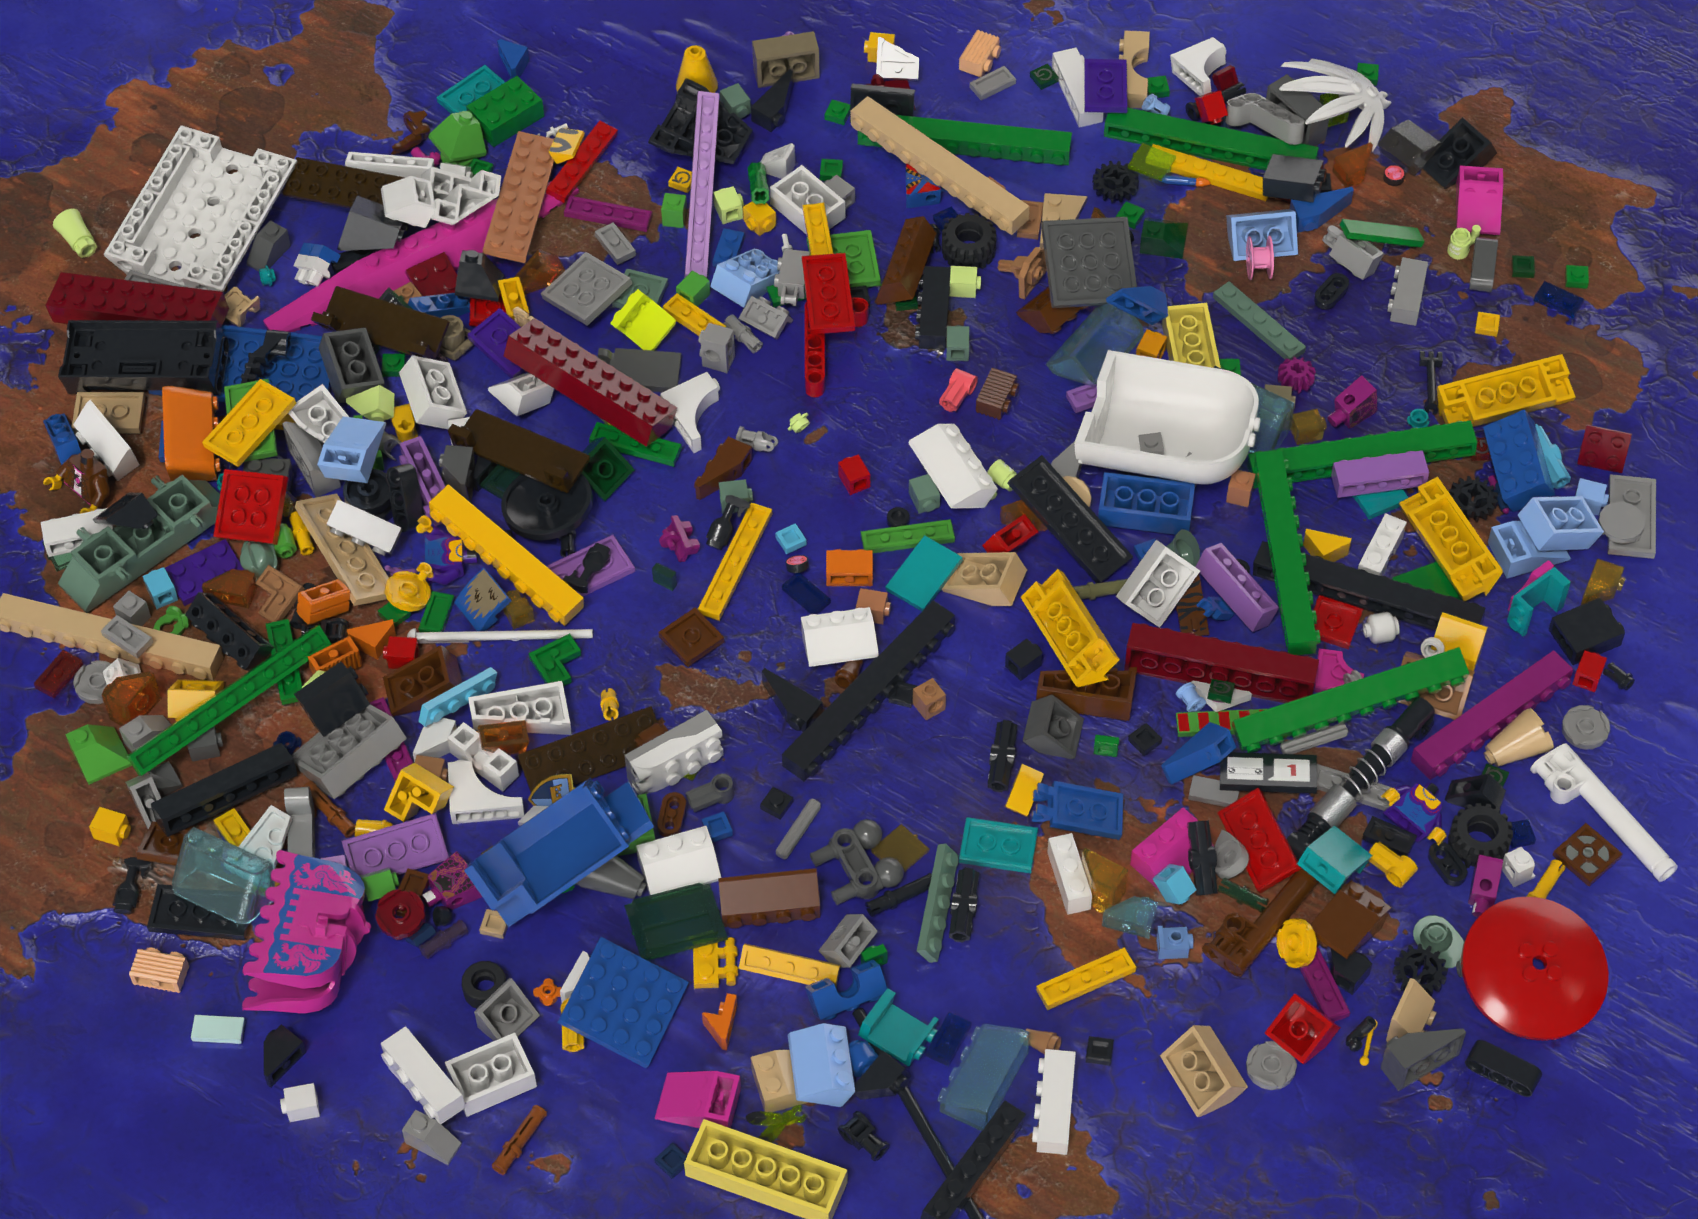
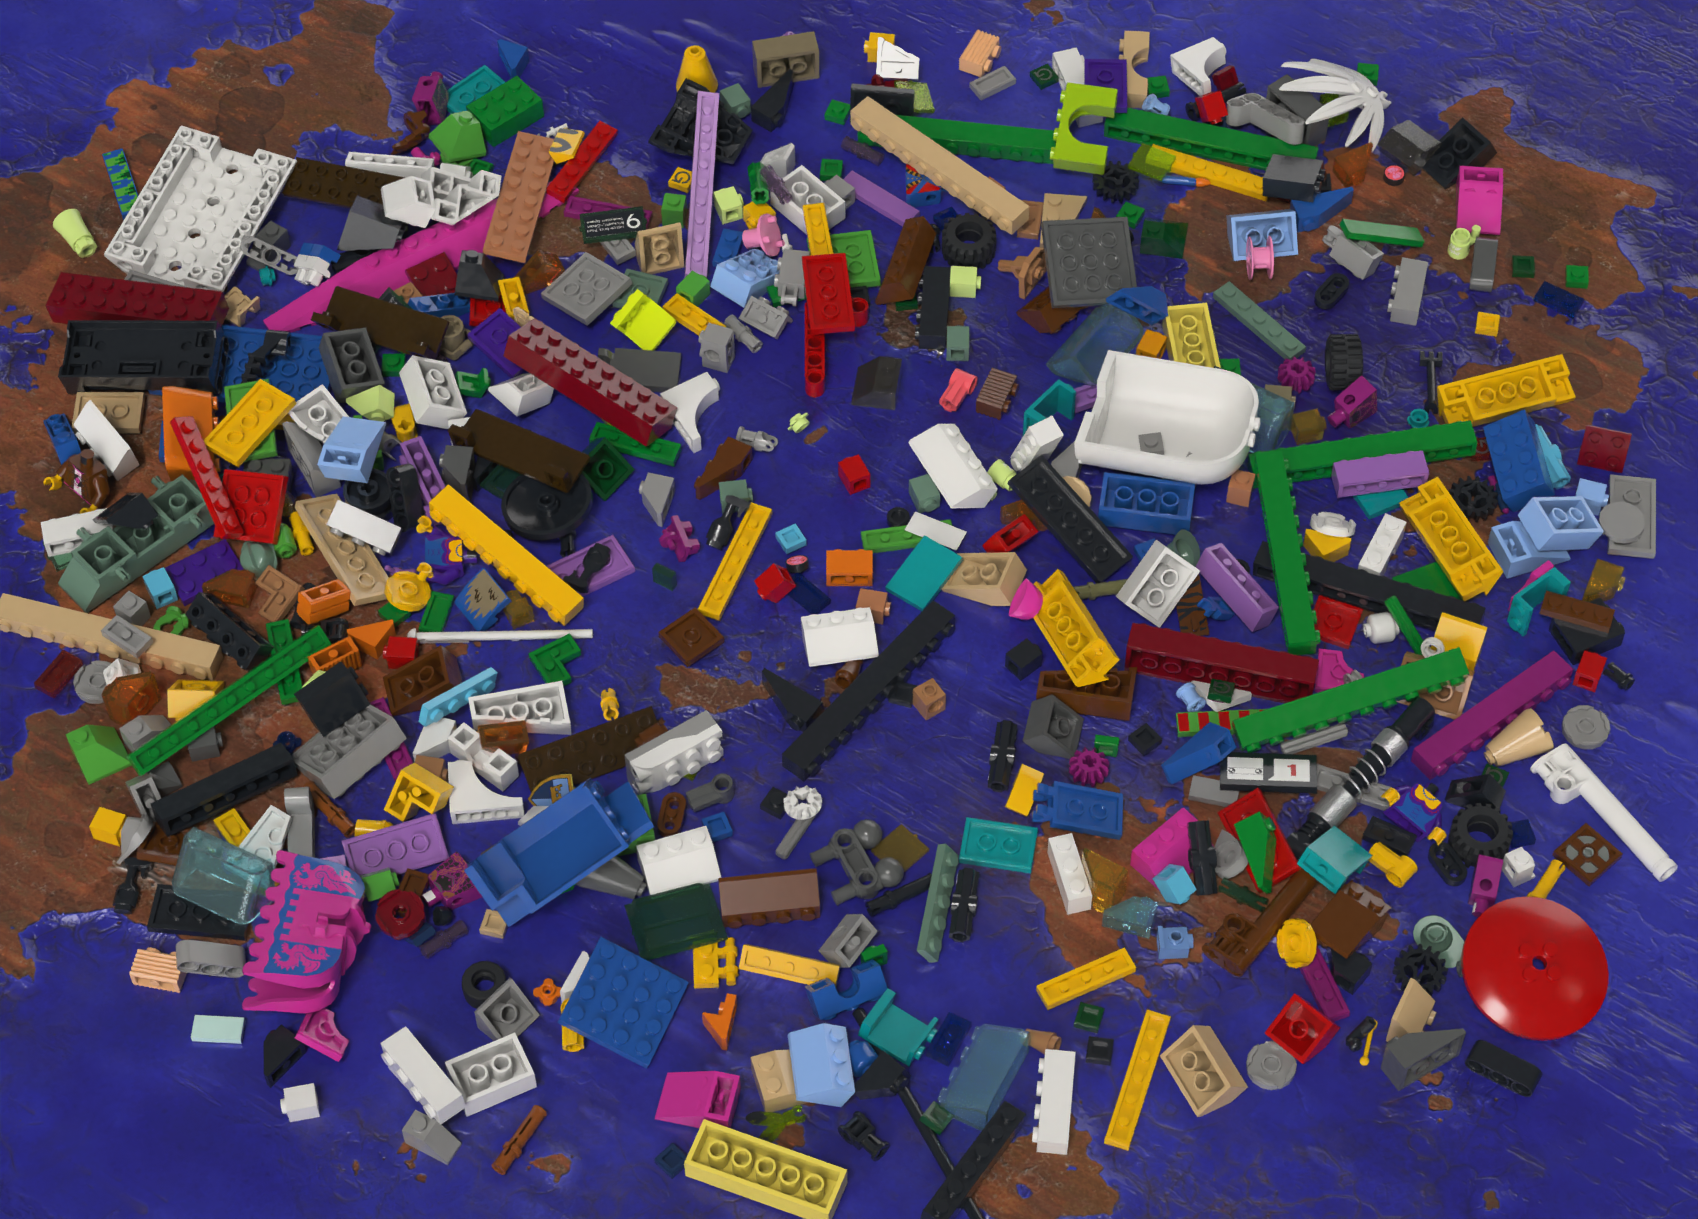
none -> tile [102,148,138,220]
none -> light grey piece [117,814,153,864]
none -> red plate [170,416,244,539]
none -> light grey beam [175,940,246,978]
none -> light grey beam [240,236,299,275]
none -> dark pink tile [295,1008,349,1062]
none -> magenta torso [412,72,449,125]
none -> green bracket [454,368,491,398]
none -> piece [579,206,647,244]
none -> tan slope [635,222,684,274]
none -> light grey slope [639,472,675,527]
none -> bright pink piece [742,213,785,257]
none -> red brick [754,563,796,603]
none -> clear purple pin [760,165,792,205]
none -> white gear [784,785,822,820]
none -> clear purple pin [841,136,884,166]
none -> medium lavender tile [843,170,920,227]
none -> clear smoke slope [851,356,902,410]
none -> clear neon green piece [894,80,935,113]
none -> white sticker [905,512,967,550]
none -> dark green tile [919,1101,954,1135]
none -> dark pink piece [1009,578,1043,620]
none -> white brick [1010,416,1064,472]
none -> teal panel [1023,379,1076,436]
none -> lime arch [1050,82,1118,175]
none -> magenta gear [1069,747,1109,788]
none -> dark green tile [1074,1002,1105,1034]
none -> yellow tile [1104,1010,1171,1151]
none -> green slope [1234,811,1276,894]
none -> white tile [1310,512,1356,537]
none -> black tyre [1325,334,1363,390]
none -> green axle [1385,596,1423,656]
none -> reddish brown plate [1539,591,1615,633]

